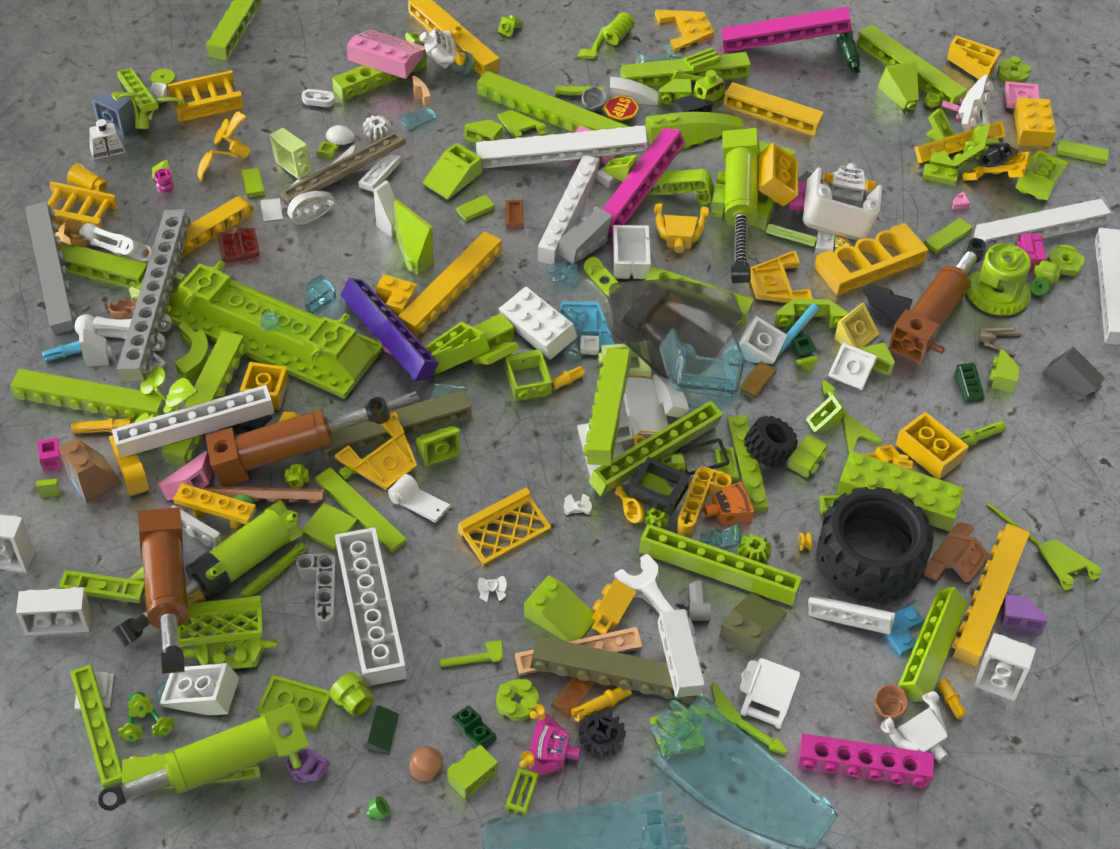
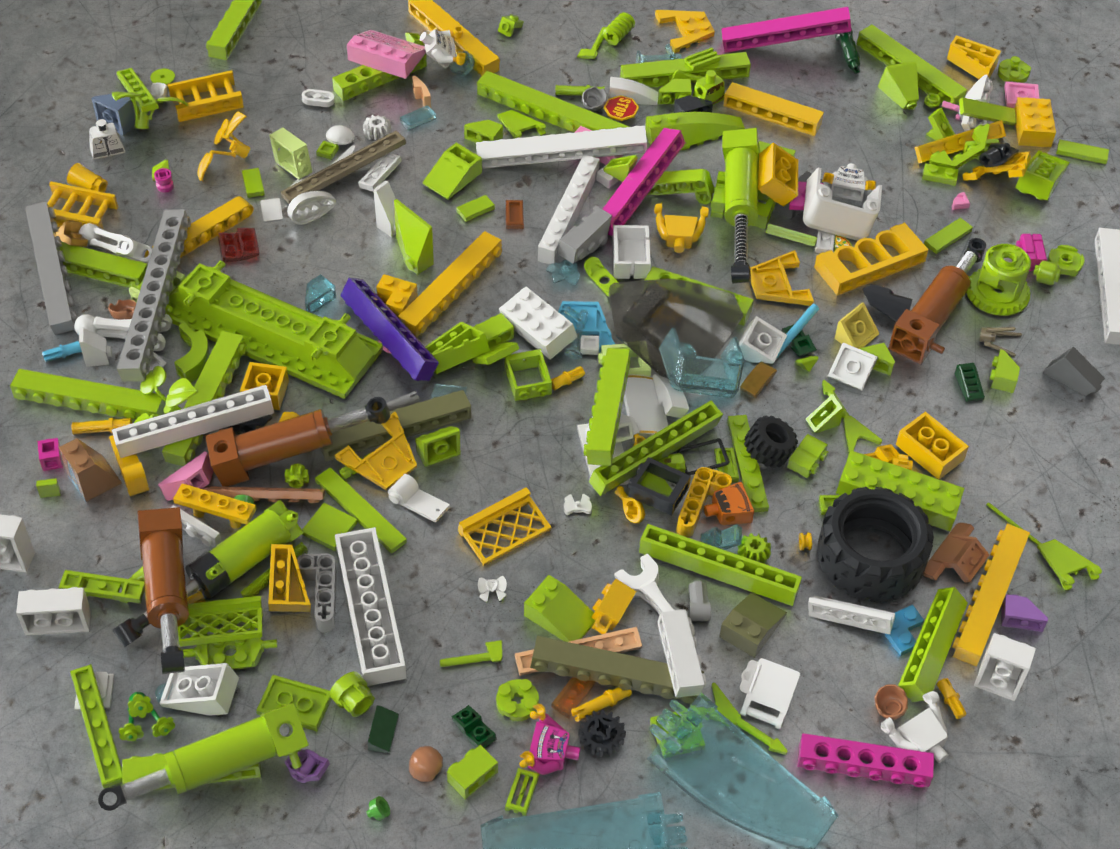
clear light blue tile [260,312,279,331] -> none
lime gear [644,508,669,528] -> none
lime slope [774,299,848,328] -> none
lime pin [954,420,1006,447] -> none
white brick [973,199,1111,251] -> none
bright green tile [1031,277,1050,295] -> none
none -> yellow wedge [268,544,311,612]
none -> lime tile [959,97,1016,126]

